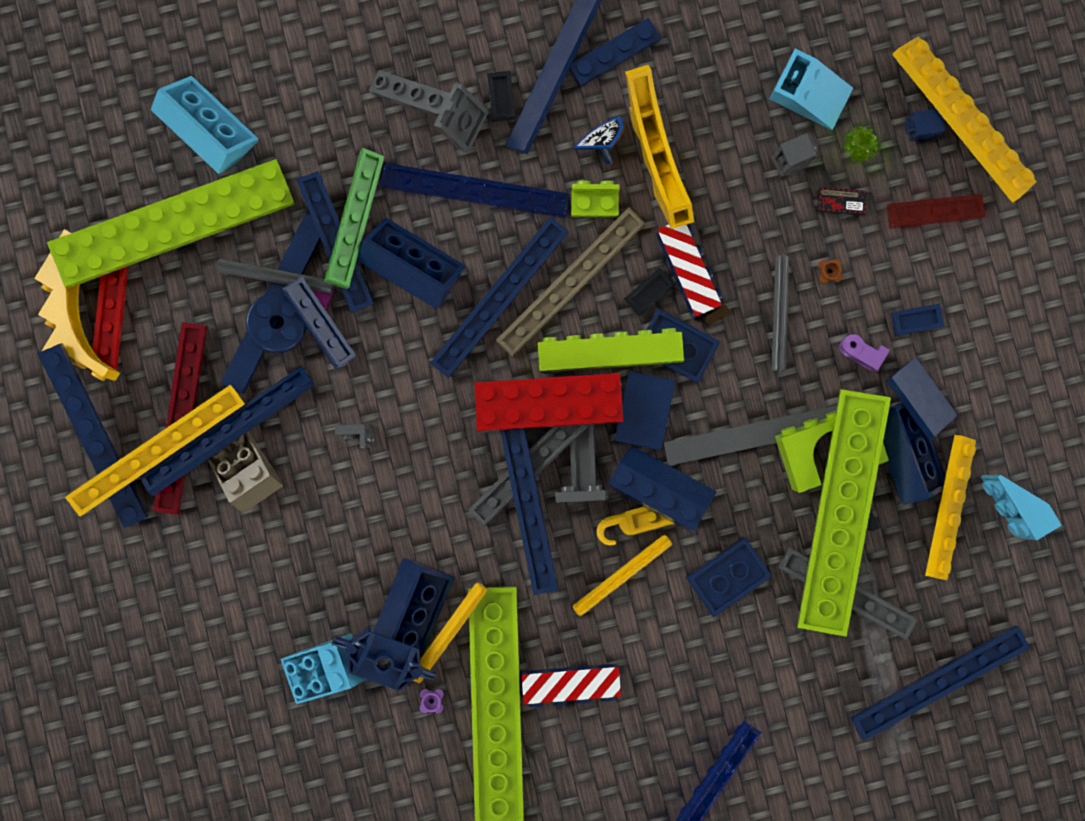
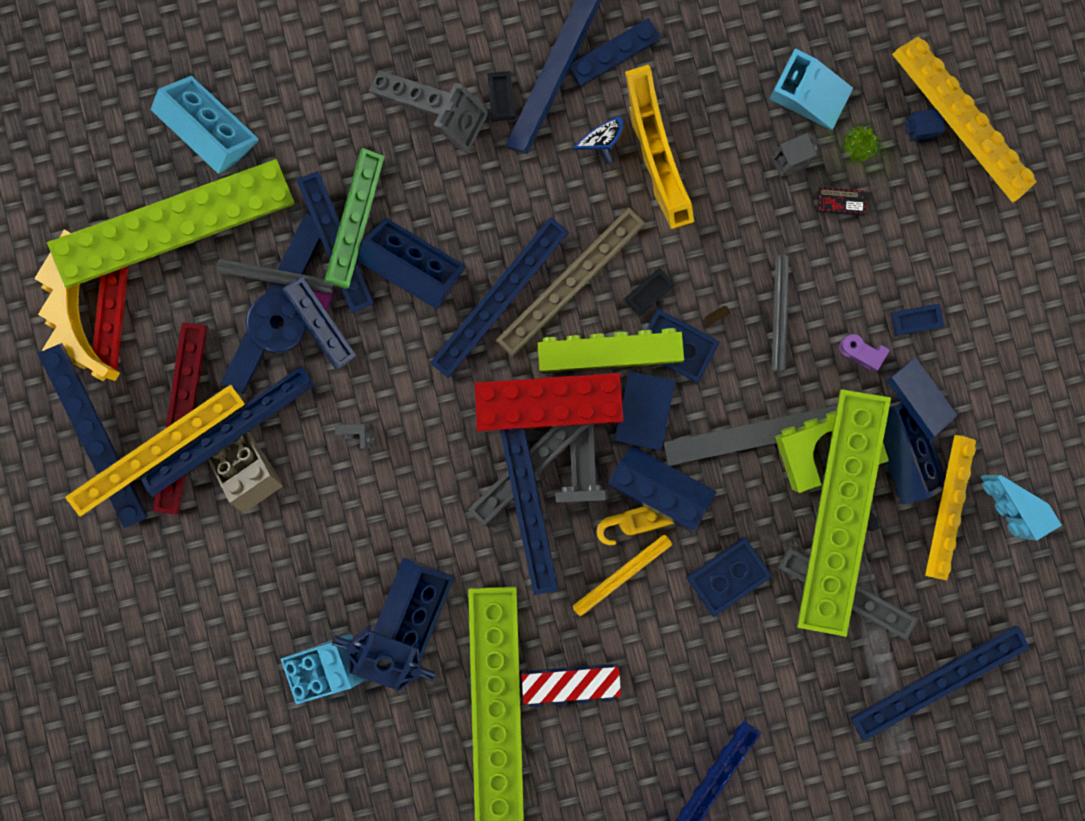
clear blue tile [380,163,569,218] -> none
yellow axle [413,583,487,683] -> none
medium lavender plate [420,689,444,713] -> none
lime bracket [571,180,620,218] -> none
brick [655,224,723,319] -> none
dark orange plate [818,259,843,283] -> none
clear red tile [887,194,985,229] -> none

